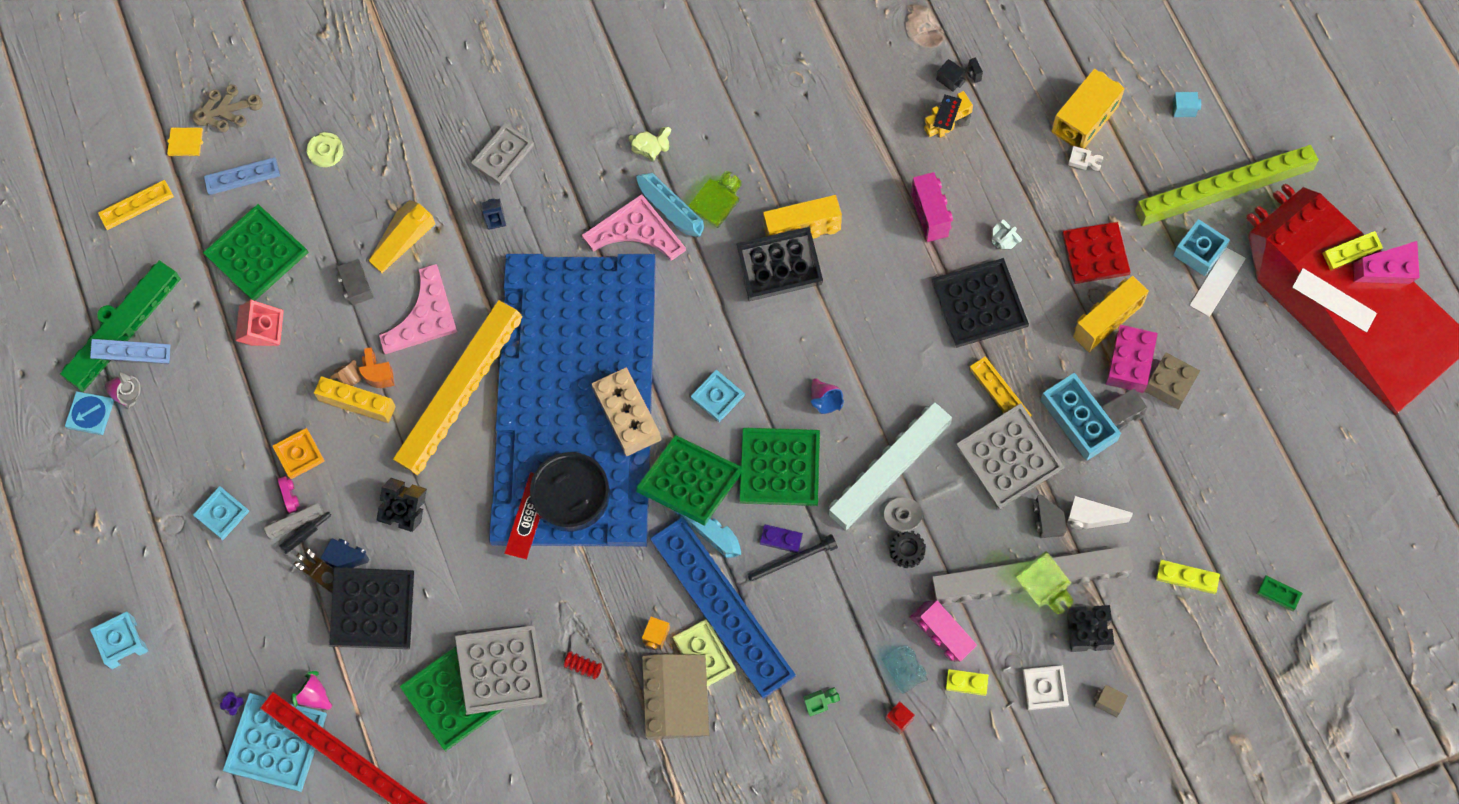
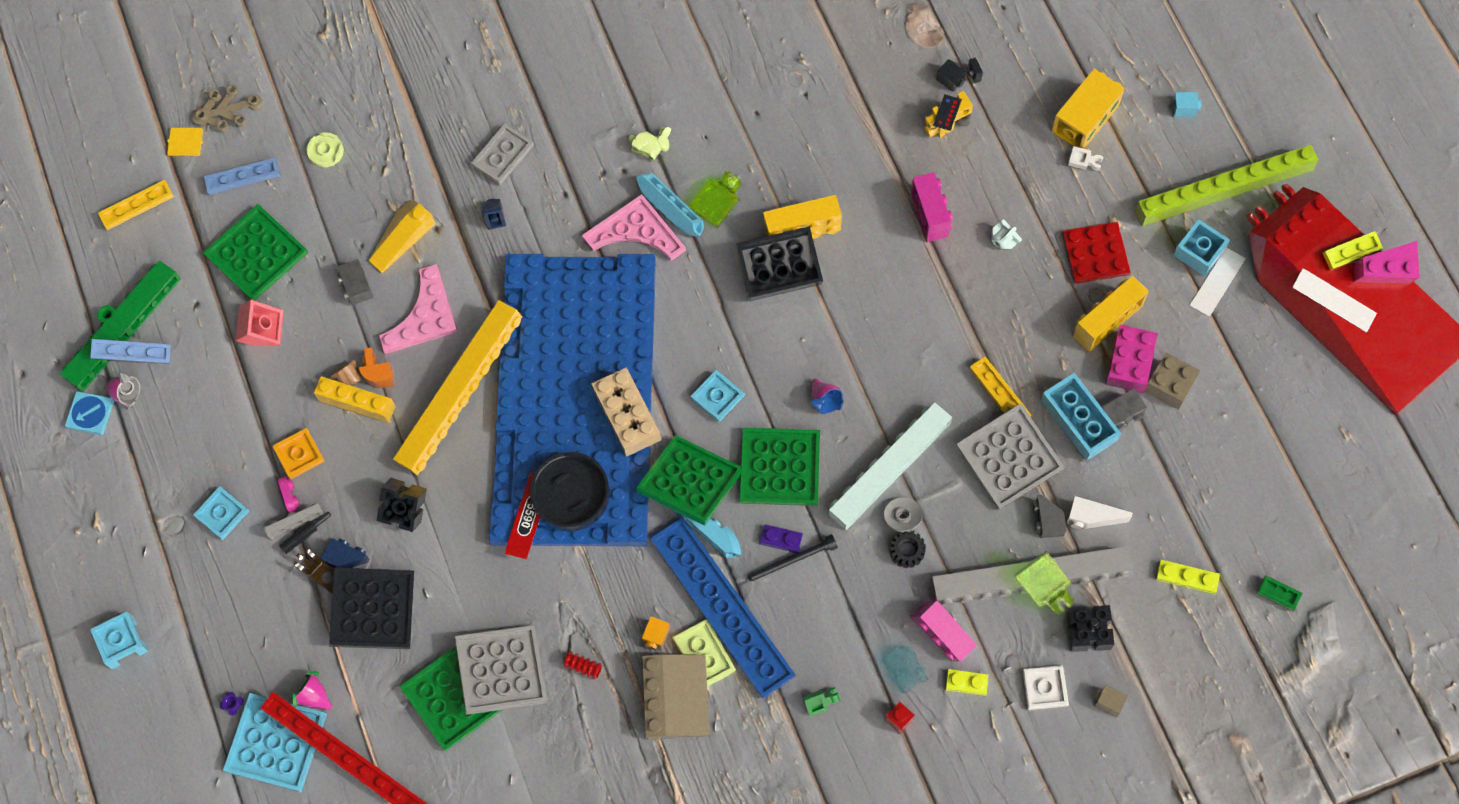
black plate [932,258,1029,348] -> none

